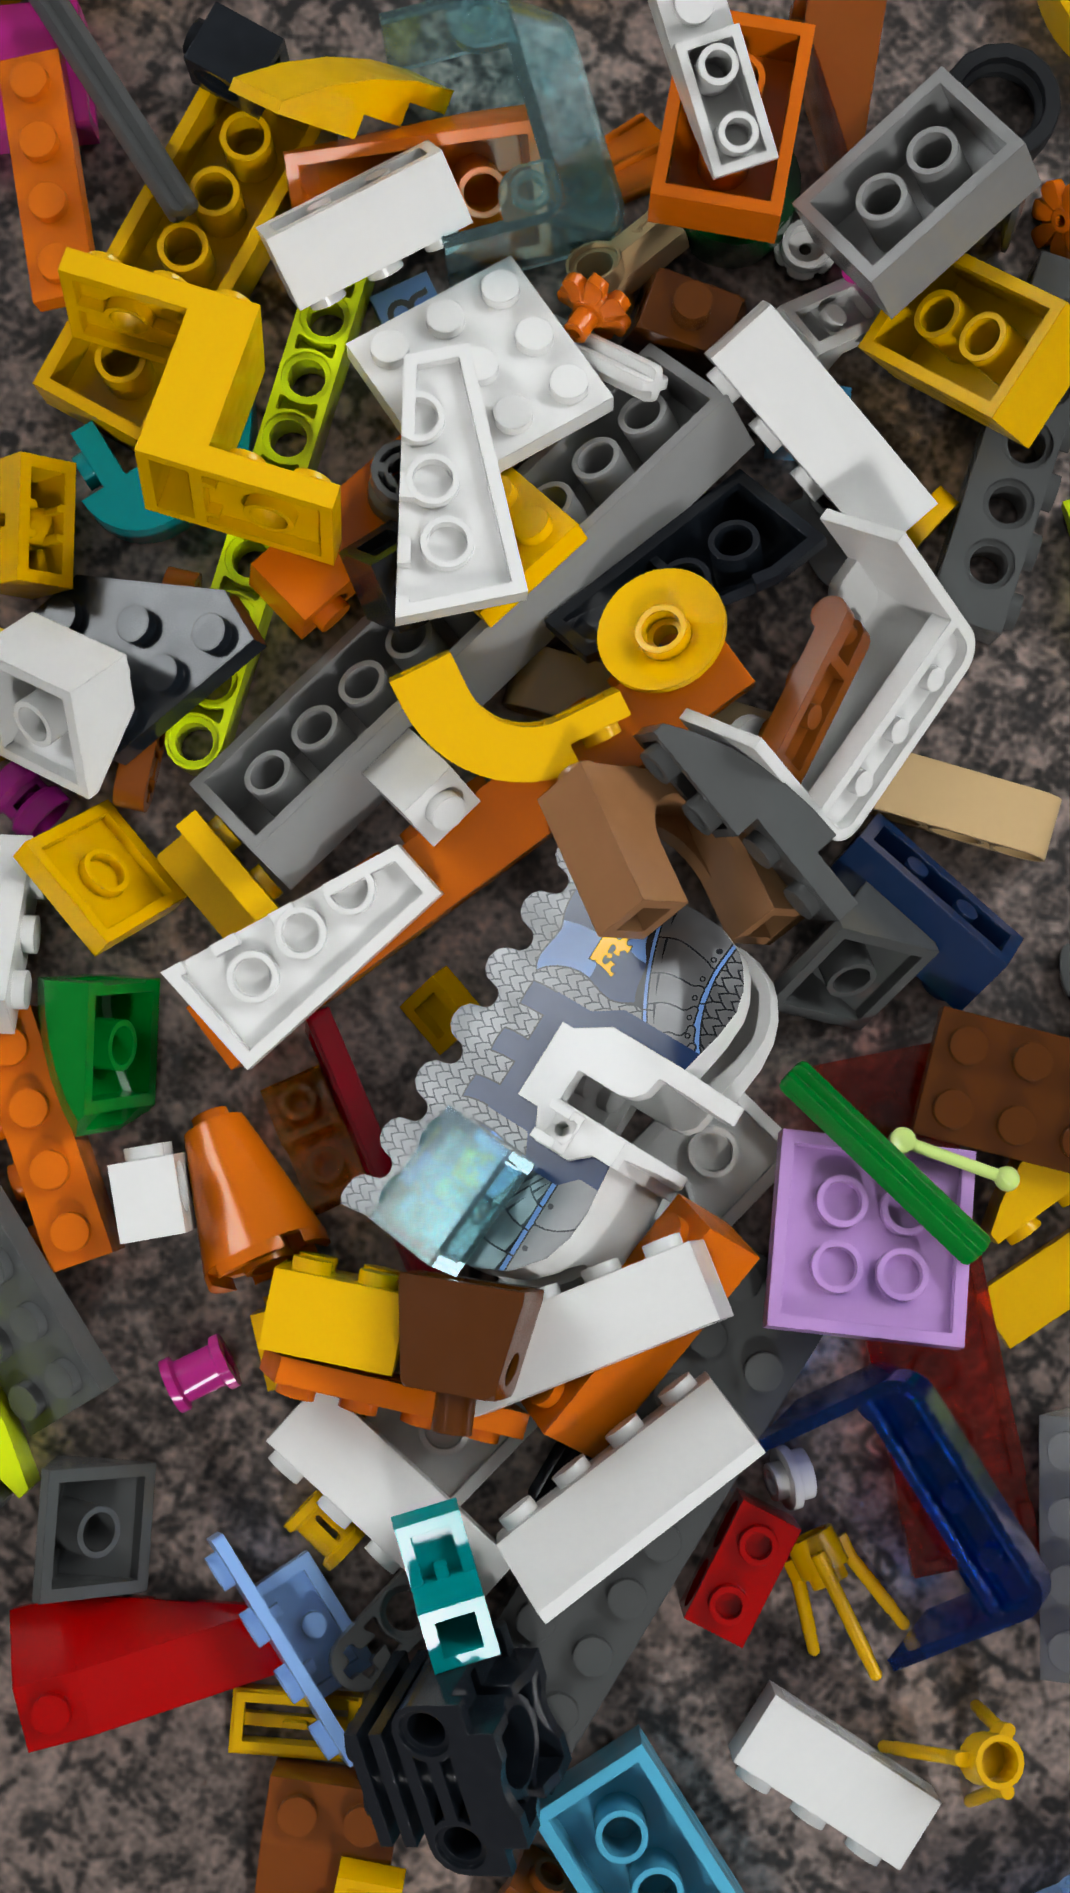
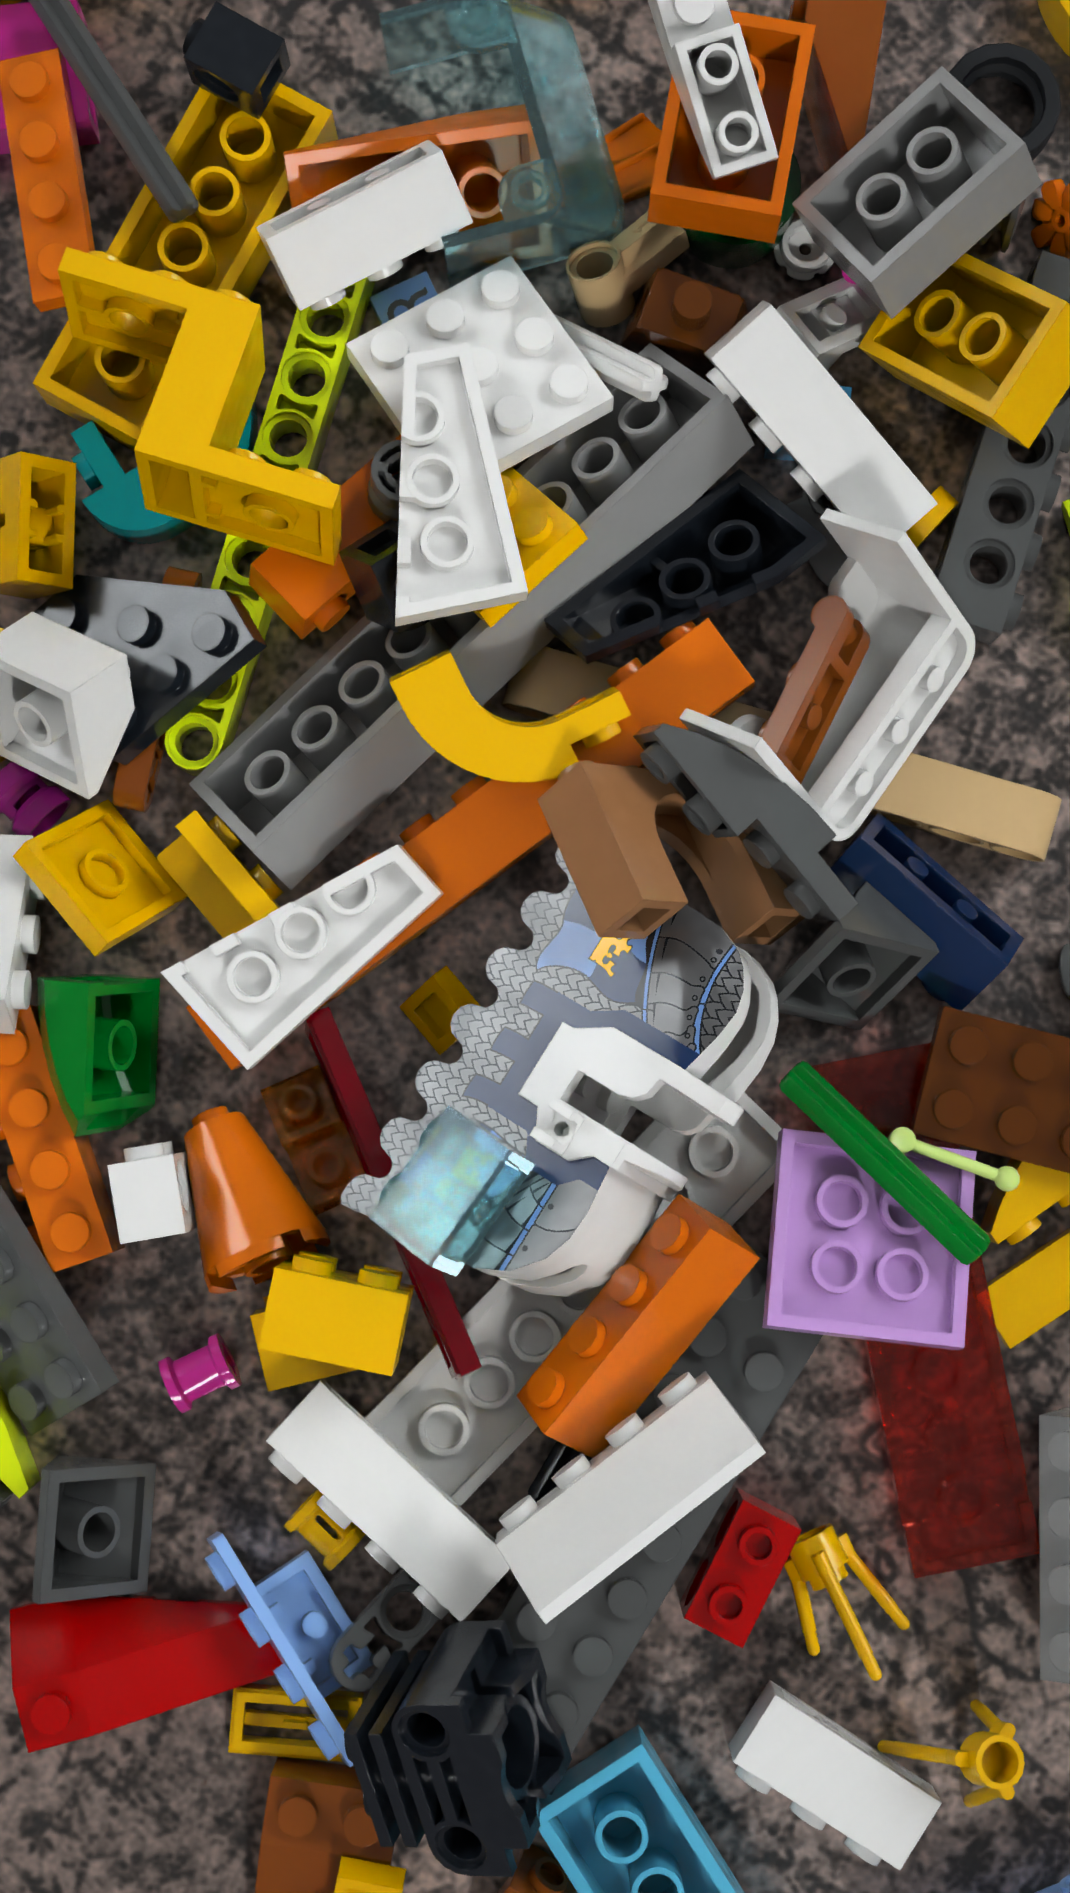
yellow slope [229,56,454,140] -> none
orange plate [259,1350,530,1444] -> none
white brick [362,728,481,847] -> none
teal brick [391,1497,501,1675] -> none
reddish brown torso [398,1270,544,1437] -> none
white brick [474,1232,734,1418] -> none
orange plant [557,272,632,343] -> none
yellow dish [597,568,727,693] -> none
clear blue windscreen [758,1362,1051,1672] -> none
white plate [763,1445,817,1511] -> none

